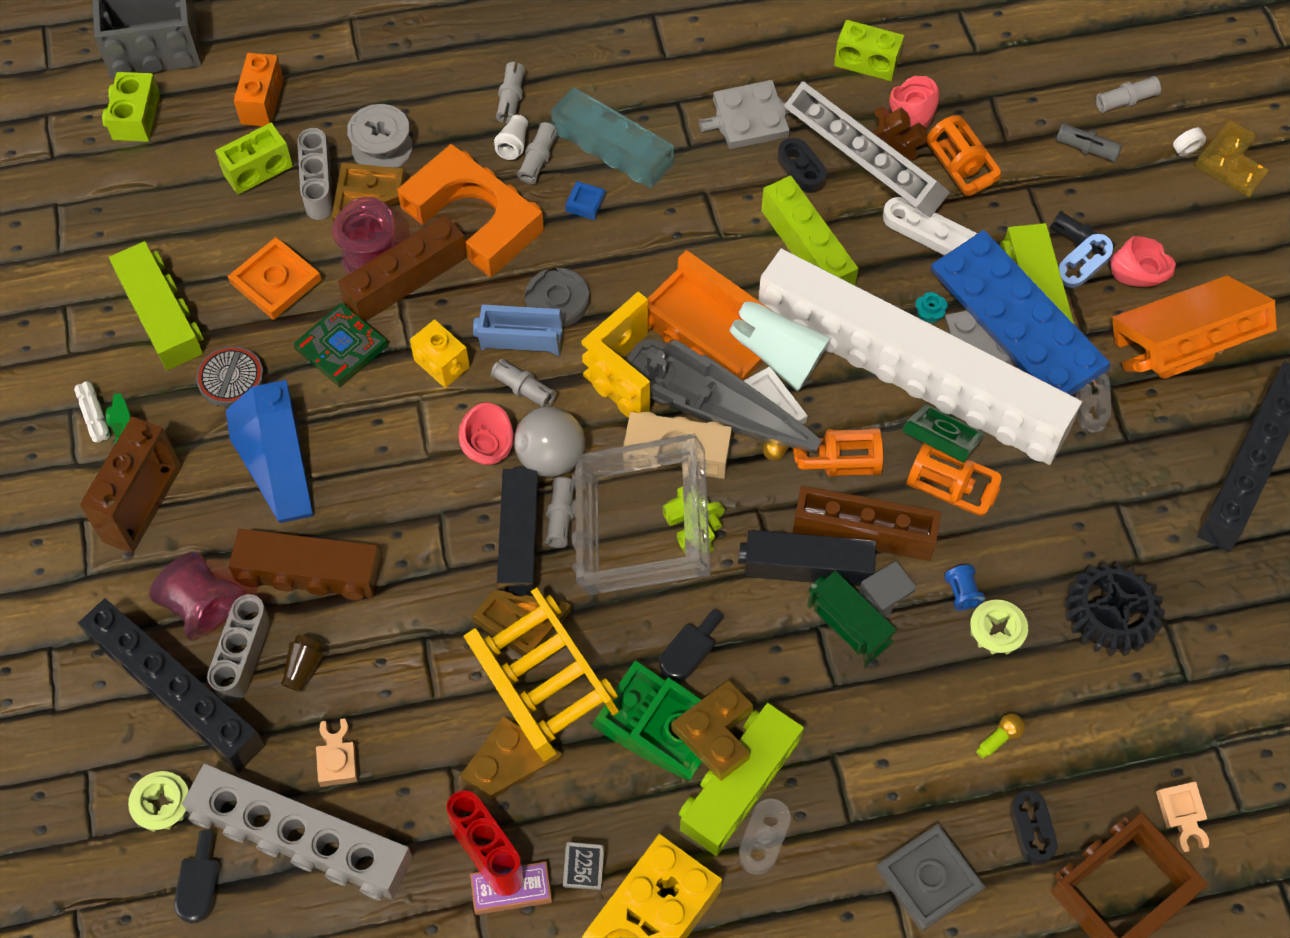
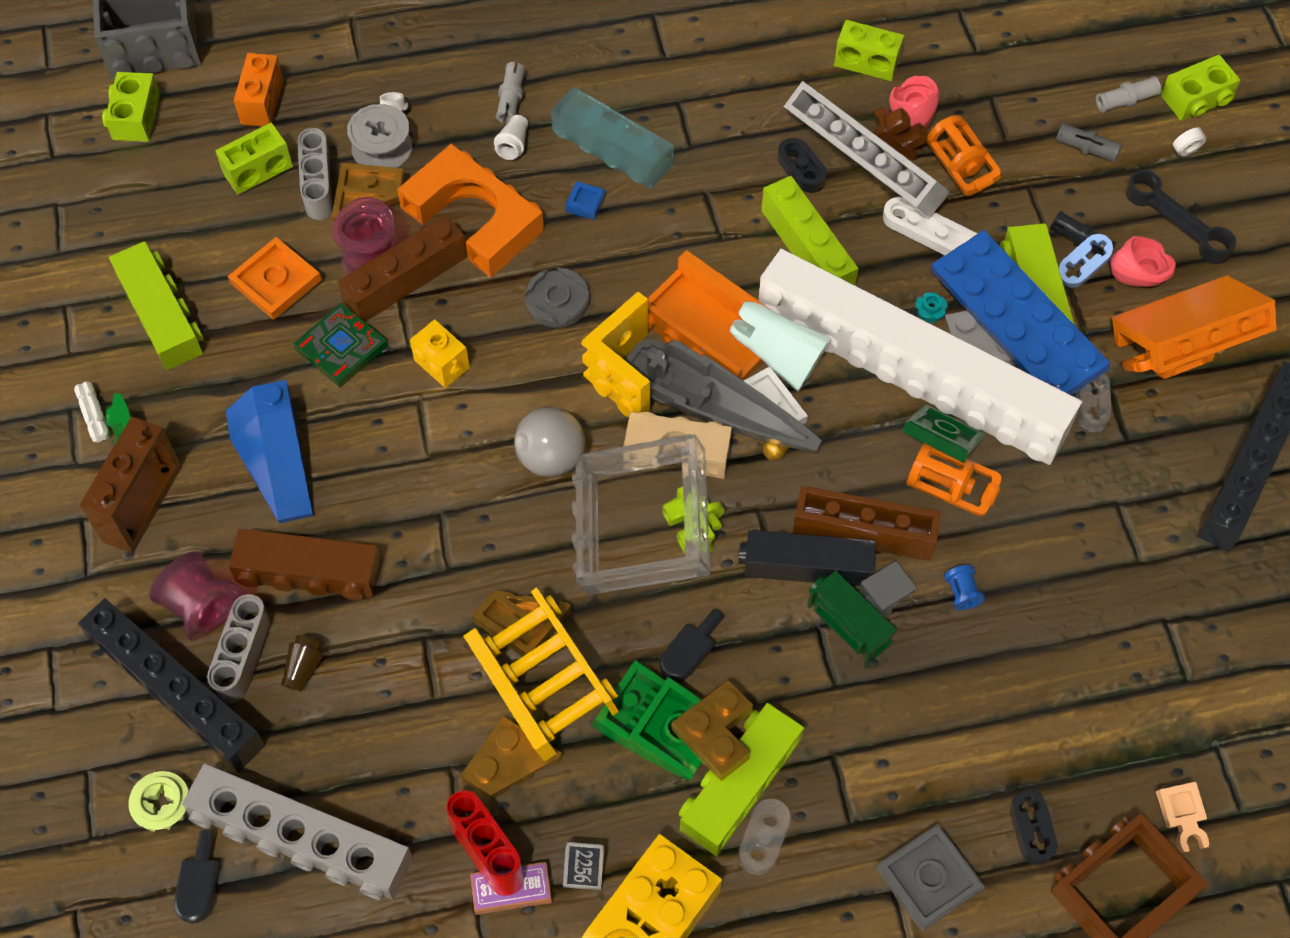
tile [196,346,265,409] -> none
light nougat plate [316,718,358,787] -> none
coral hair [458,402,514,465] -> none
medium blue window [473,305,564,357] -> none
light grey pin [491,359,556,408] -> none
black brick [497,466,539,597] -> none
light grey pin [517,122,558,184] -> none
light grey pin [545,477,575,548] -> none
light grey plate [699,80,792,149] -> none
orange piece [793,428,883,477] -> none
yellowish green gear [970,599,1028,655] -> none
piece [976,713,1025,759] -> none
black gear [1065,561,1165,657] -> none
clear yellow plate [1195,120,1269,197] -> none
none -> white plate [379,92,408,112]
none -> black piece [1125,170,1236,264]
none -> lime brick [1161,54,1240,121]

